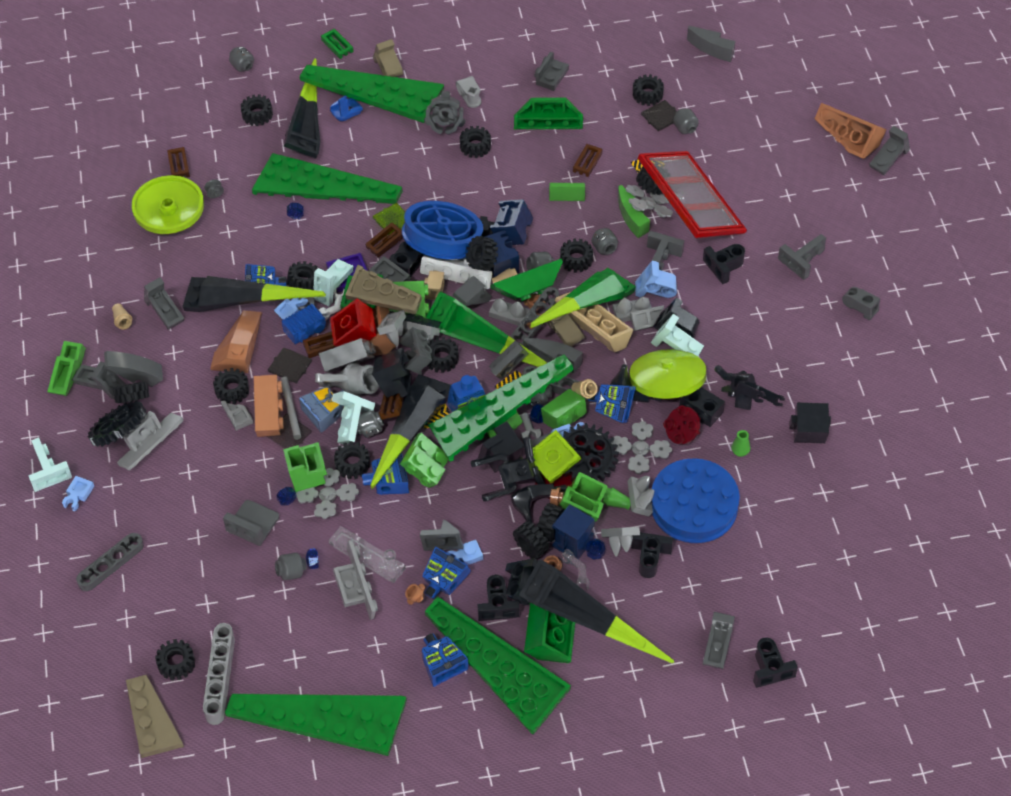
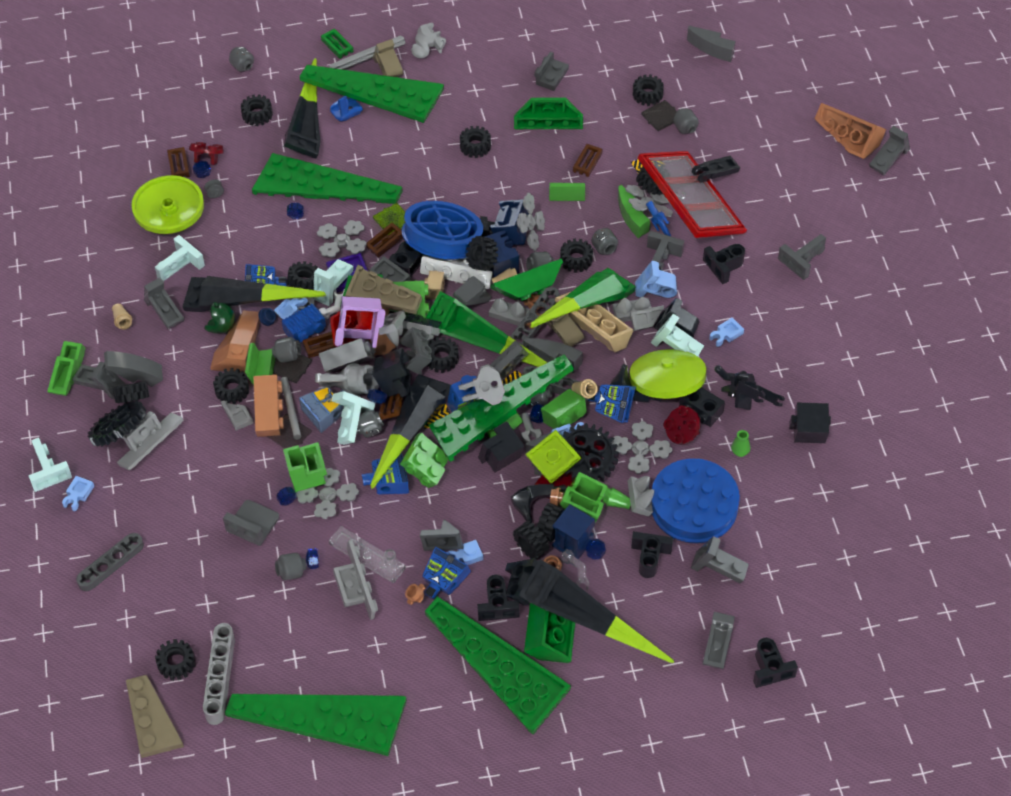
black tyre [334,441,370,479] -> none
blue torso [422,633,468,687] -> none
dark grey piece [424,91,466,134] -> none
light grey piece [456,76,481,108] -> none
black piece [470,437,546,501] -> none
light grey tile [601,527,640,557] -> none
dark grey leg [842,287,880,321] -> none
none -> light aqua bracket [155,235,205,281]
none -> dark red plate [189,142,224,165]
none -> clear blue tile [193,161,211,178]
none -> dark green helmet [204,302,235,333]
none -> bright green panel [245,343,275,385]
none -> dark blue plate [258,308,276,326]
none -> dark grey head [272,337,301,363]
none -> light grey plant [317,220,367,257]
none -> light grey axle [329,35,405,70]
none -> lavender piece [335,296,385,348]
none -> clear blue tile [367,389,388,404]
none -> light grey animal [411,23,446,58]
none -> light grey hinge [458,364,505,405]
none -> light grey plant [517,193,545,251]
none -> blue piece [646,201,671,236]
none -> black hinge [691,156,740,182]
none -> dark grey bracket [691,536,749,583]
none -> light blue plate [709,318,744,347]

